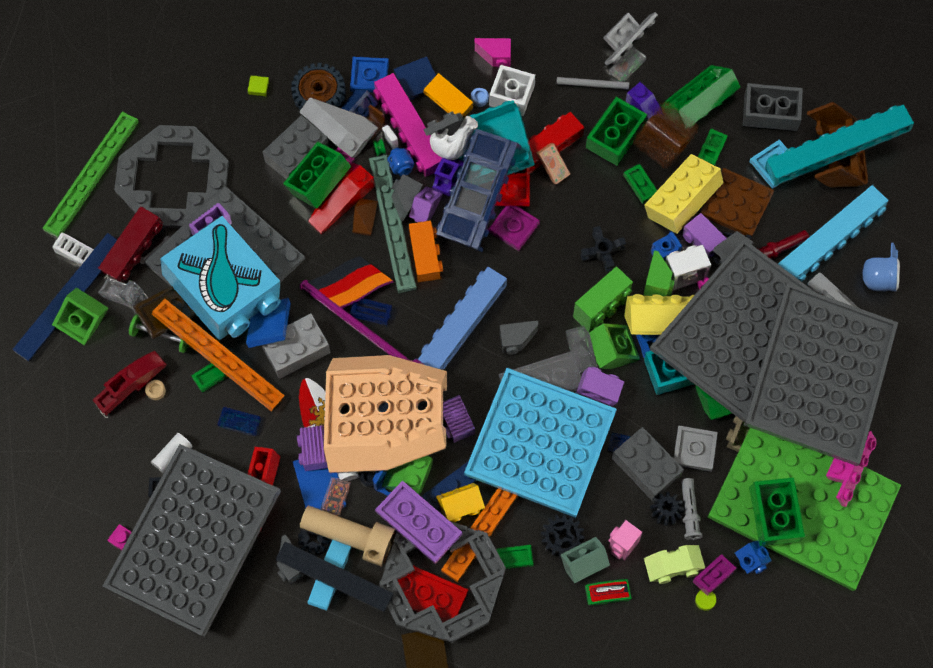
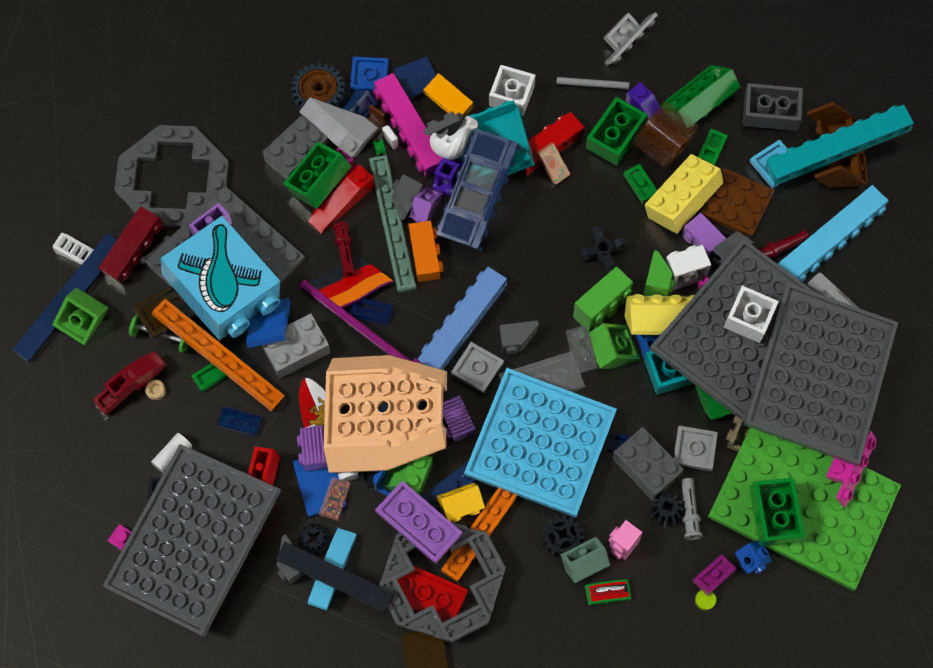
bright green tile [43,112,139,238] -> none
clear bracket [98,278,149,313] -> none
lime tile [248,76,269,96] -> none
tan piece [300,505,396,567] -> none
reddish brown slope [352,198,378,236] -> none
blue head [387,148,414,176] -> none
light blue tile [471,88,489,107] -> none
dark pink slope [475,38,511,68] -> none
magenta tile [488,206,540,251] -> none
red tile [493,173,530,206] -> none
green tile [496,545,533,569] -> none
medium lavender brick [576,367,624,407] -> none
clear tile [609,47,646,82] -> none
yellowish green brick [644,545,705,584] -> none
blue brick [651,231,682,262] -> none
medium blue piece [862,243,900,292] -> none
none -> dark red pin [332,222,355,278]
none -> light grey plate [451,342,504,394]
none -> white brick [724,286,779,343]

